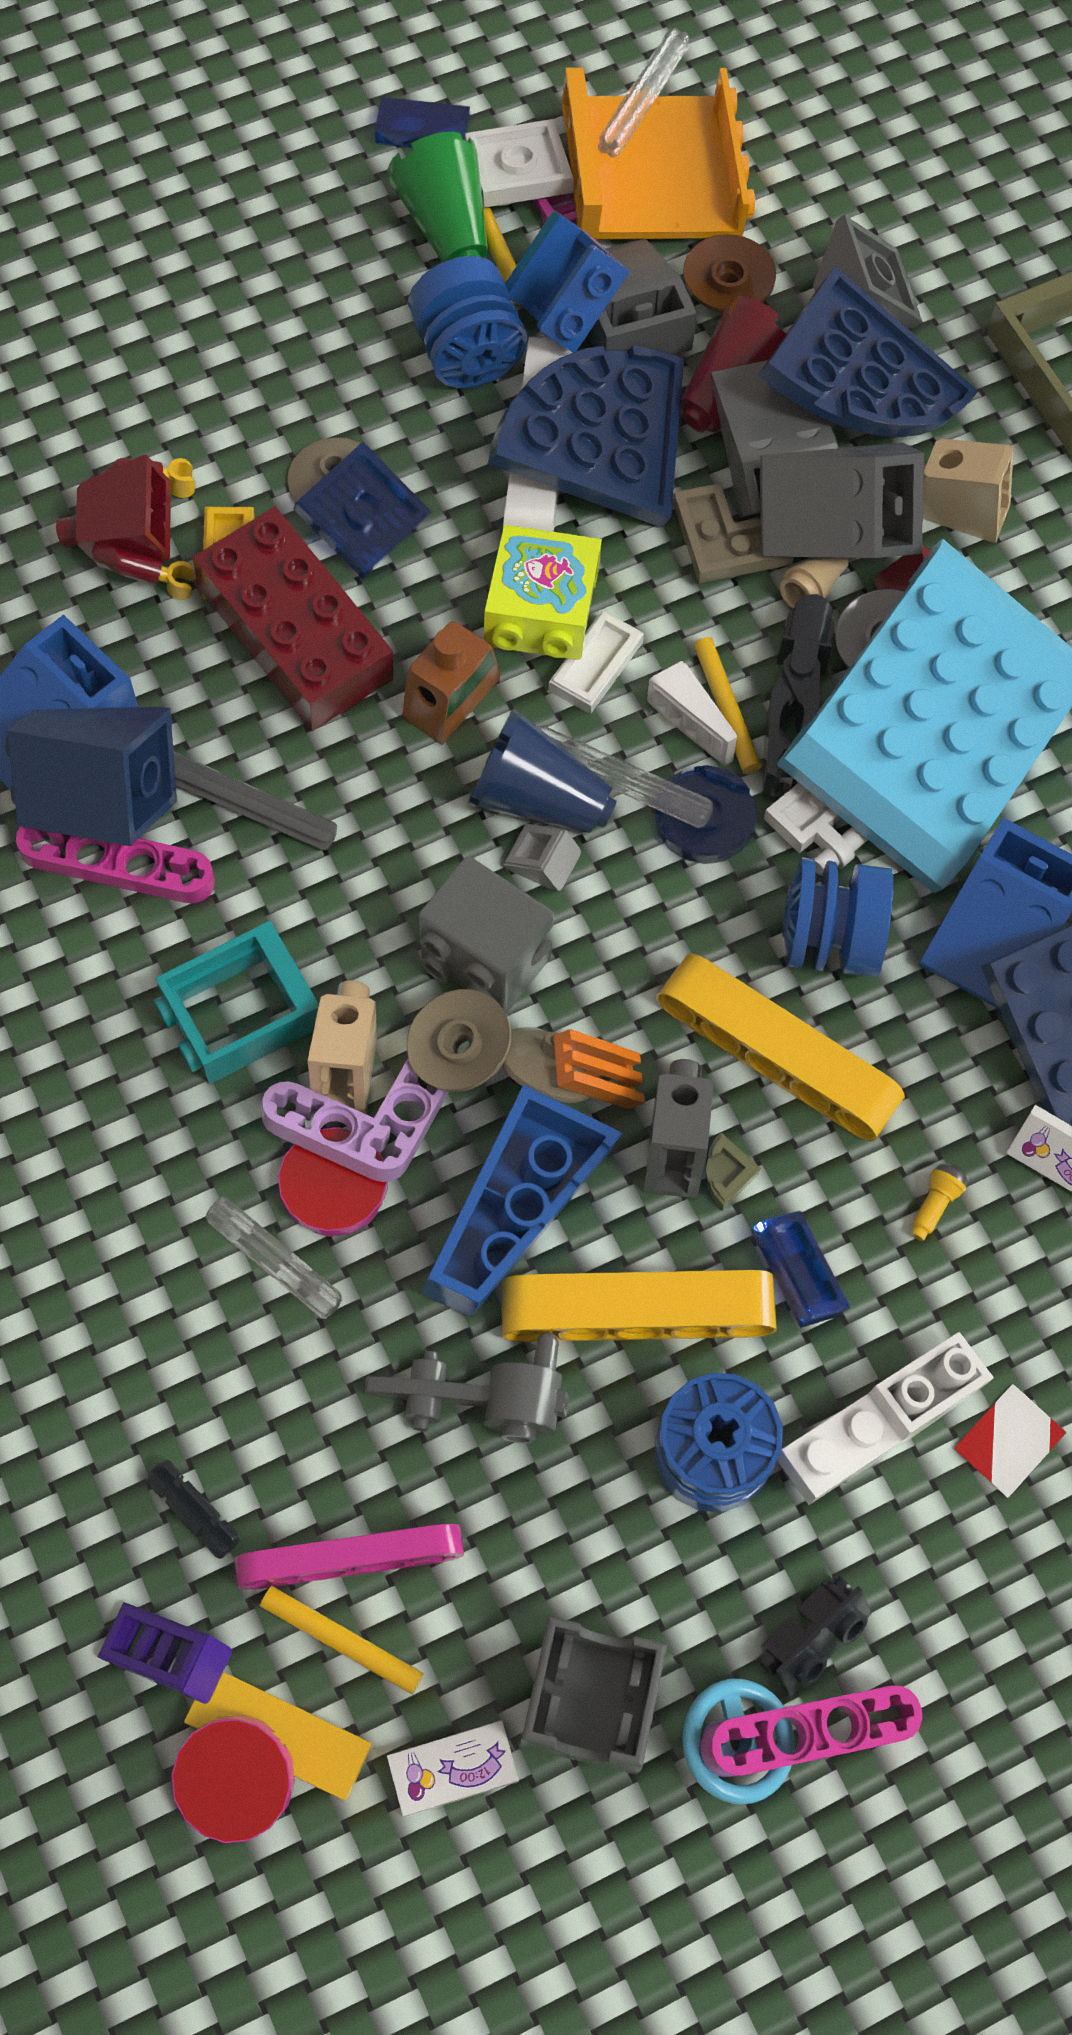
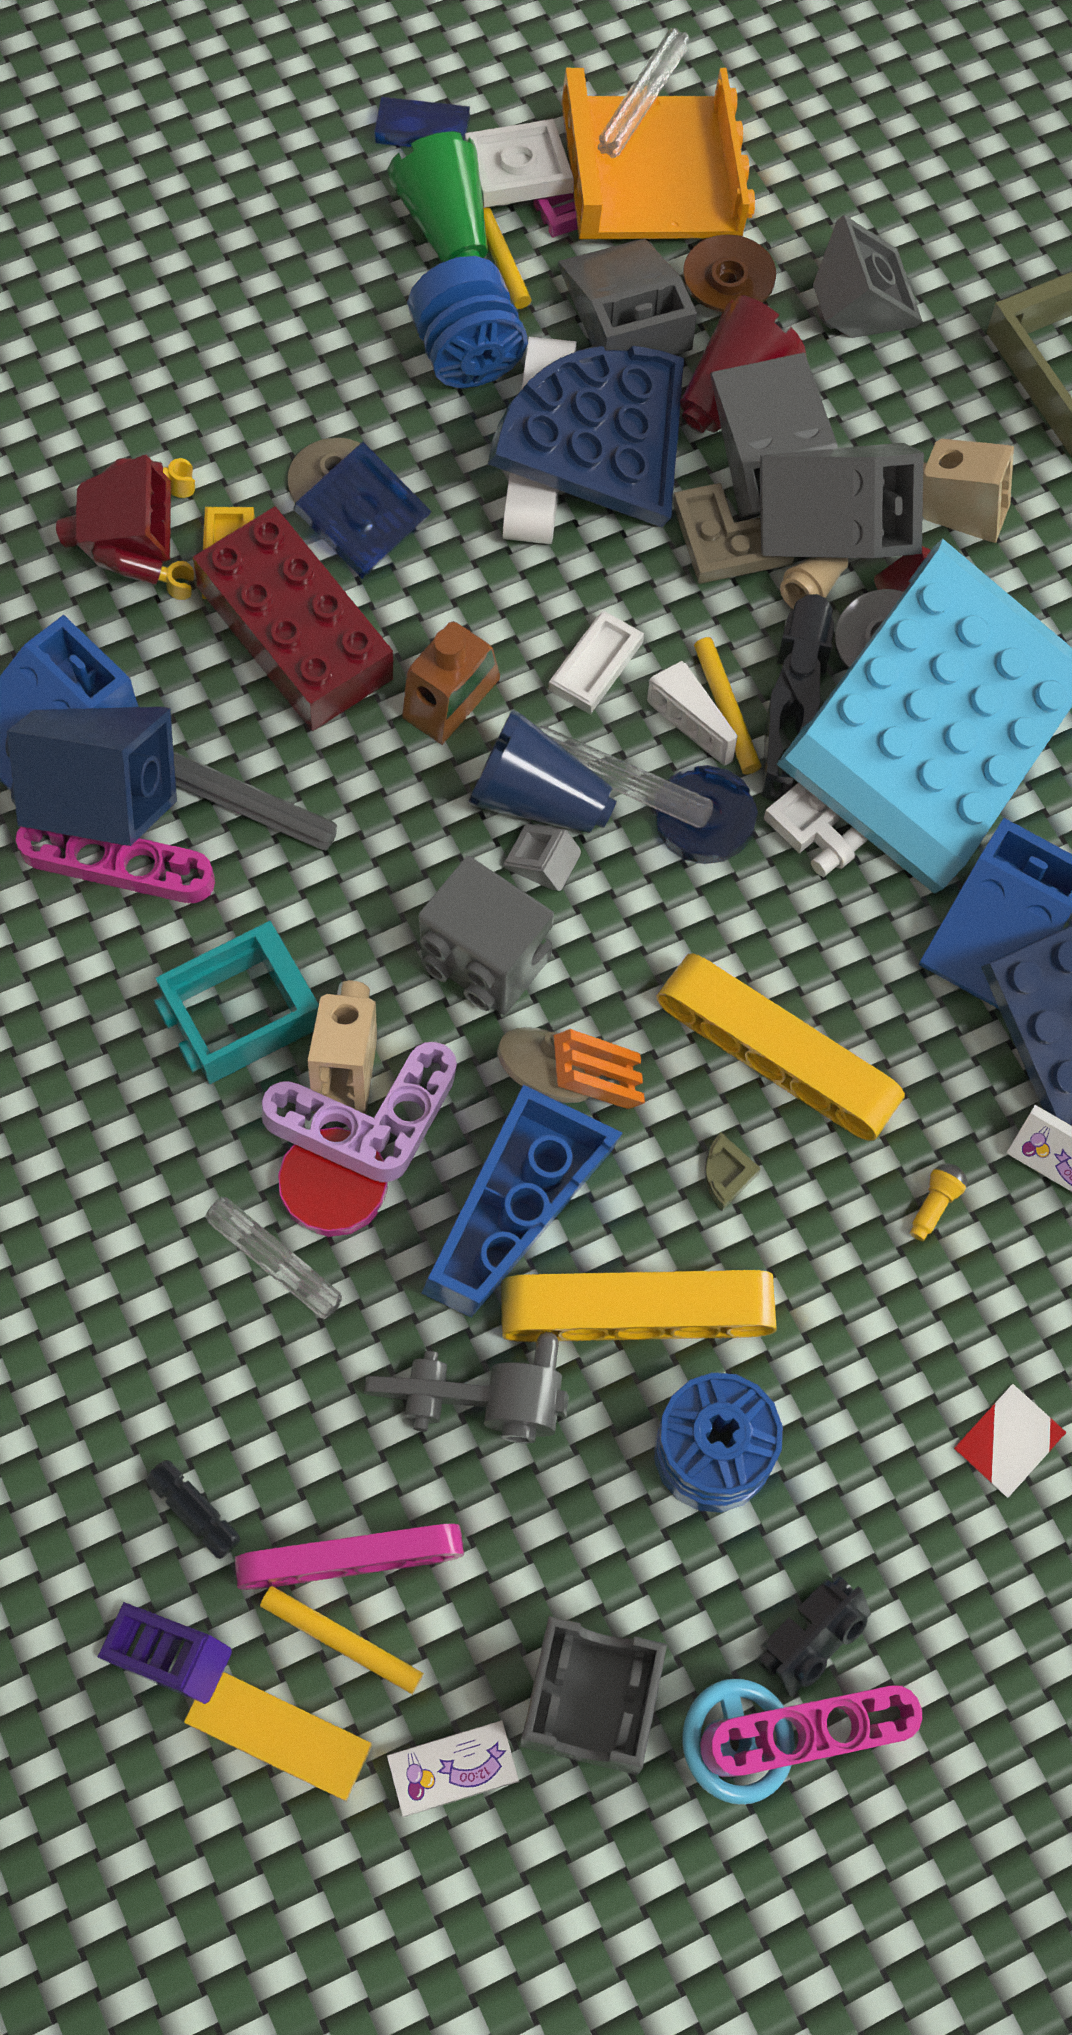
red tile [172,1715,295,1843] -> none
dark tan dish [406,989,512,1092] -> none
neon yellow panel [483,525,602,660] -> none
blue panel [505,210,630,353] -> none
dark grey torso [643,1059,714,1199] -> none
clear blue tile [751,1211,851,1328] -> none
dark blue plate [758,266,978,437] -> none
white slope [777,1332,994,1505] -> none
blue wheel [782,858,893,978] -> none

